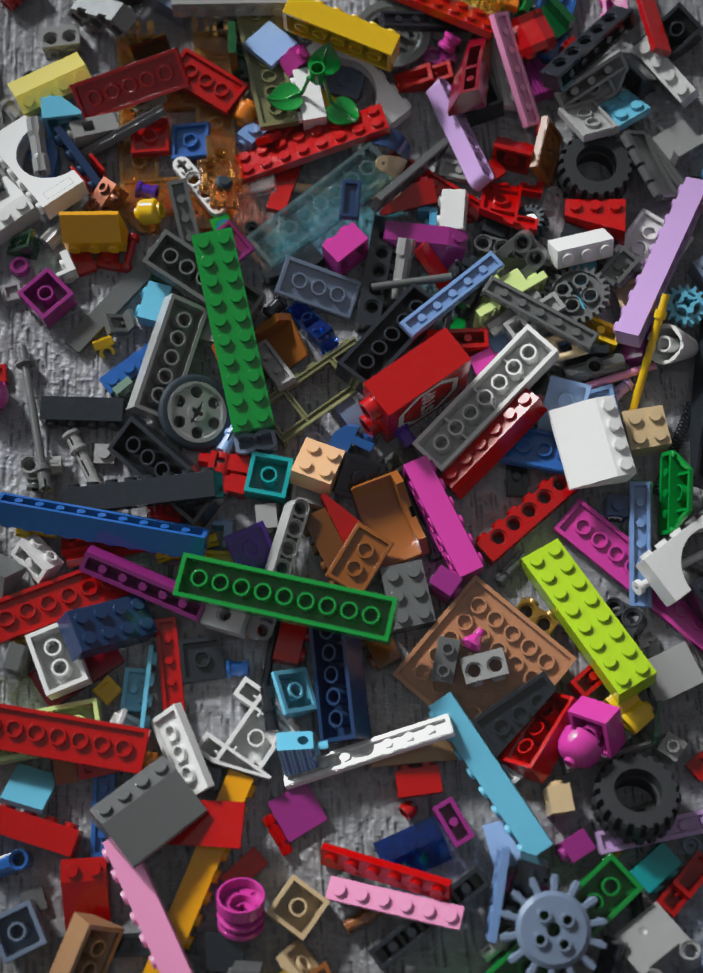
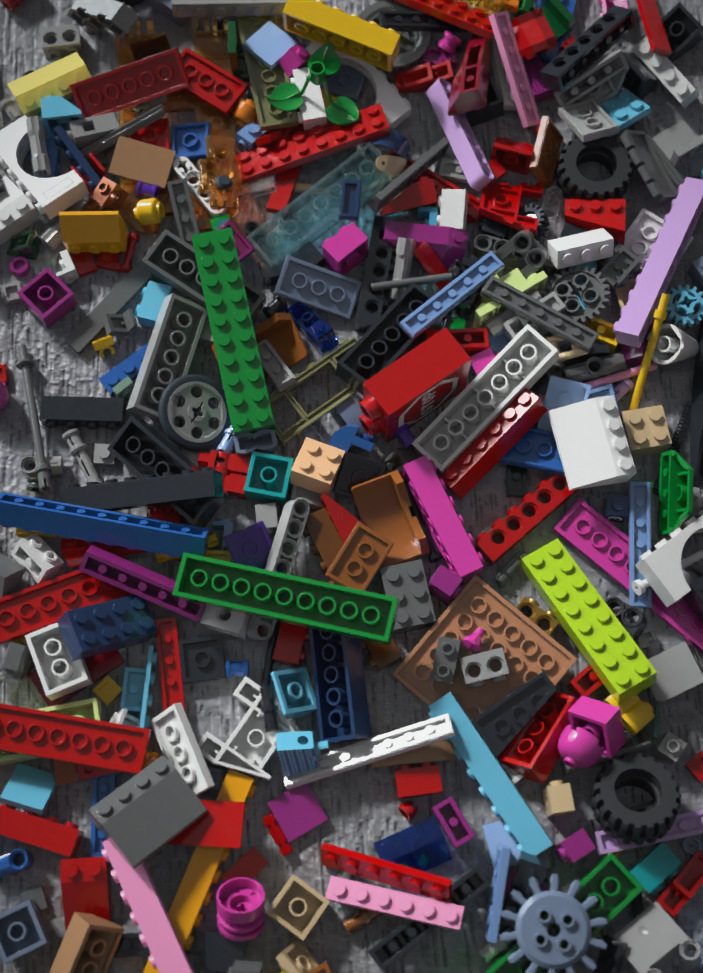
none -> medium nougat tile [108,136,177,190]

